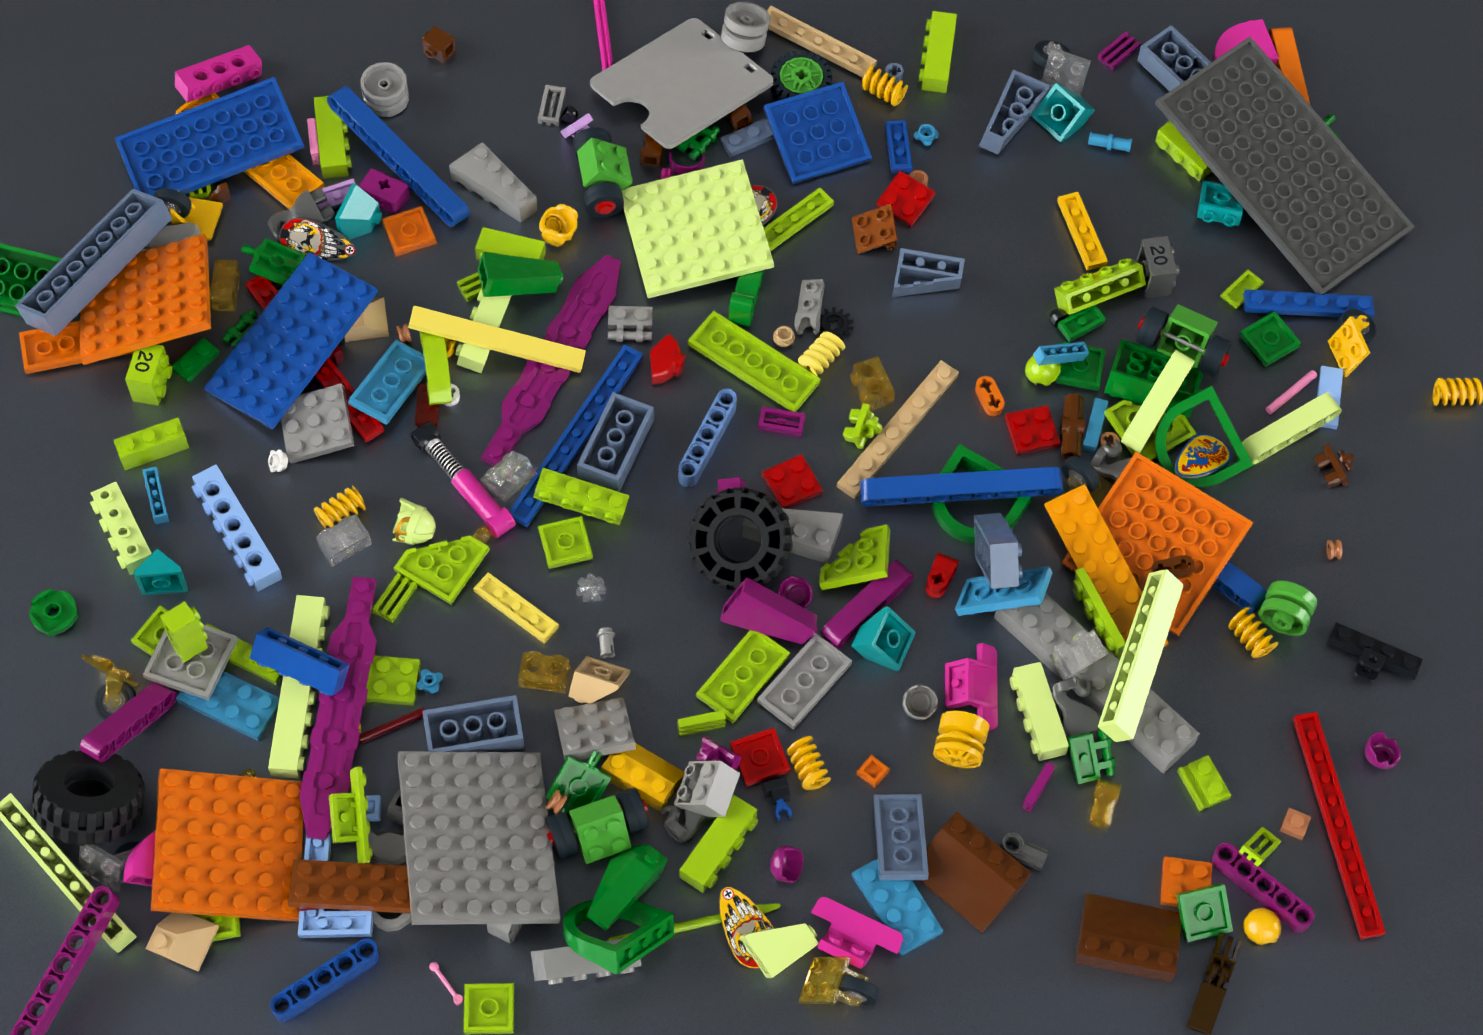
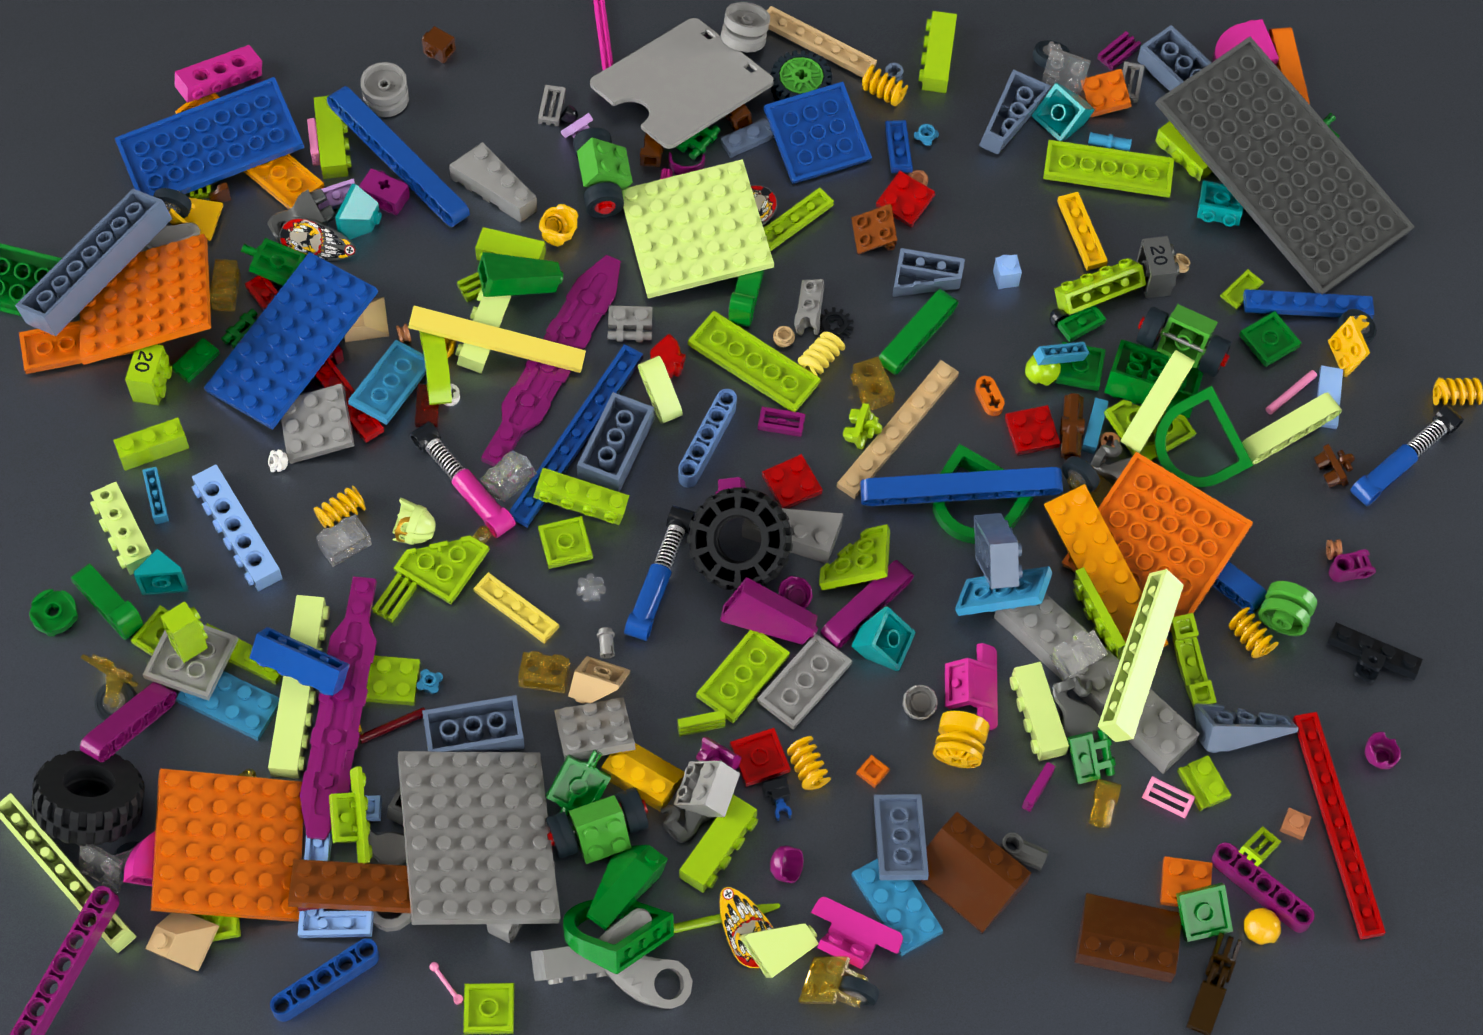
orange tile [381,206,437,257] -> none
nougat bush [546,790,568,814] -> none
red piece [925,552,960,598] -> none
reddish brown beam [1151,555,1195,580] -> none
shield [1175,434,1232,479] -> none
none -> green beam [70,563,144,640]
none -> light grey animal [599,908,693,1009]
none -> piece [624,505,695,641]
none -> yellowish green beam [638,356,683,424]
none -> green beam [877,289,959,375]
none -> light blue brick [993,254,1022,289]
none -> lime plate [1043,140,1174,198]
none -> orange plate [1081,69,1132,118]
none -> light grey tile [1122,61,1145,103]
none -> bright pink tile [1142,776,1195,818]
none -> lime slope [1171,613,1217,708]
none -> tan plate [1174,253,1190,273]
none -> sand blue wedge [1194,704,1298,753]
none -> magenta piece [1328,549,1376,582]
none -> piece [1350,405,1464,506]

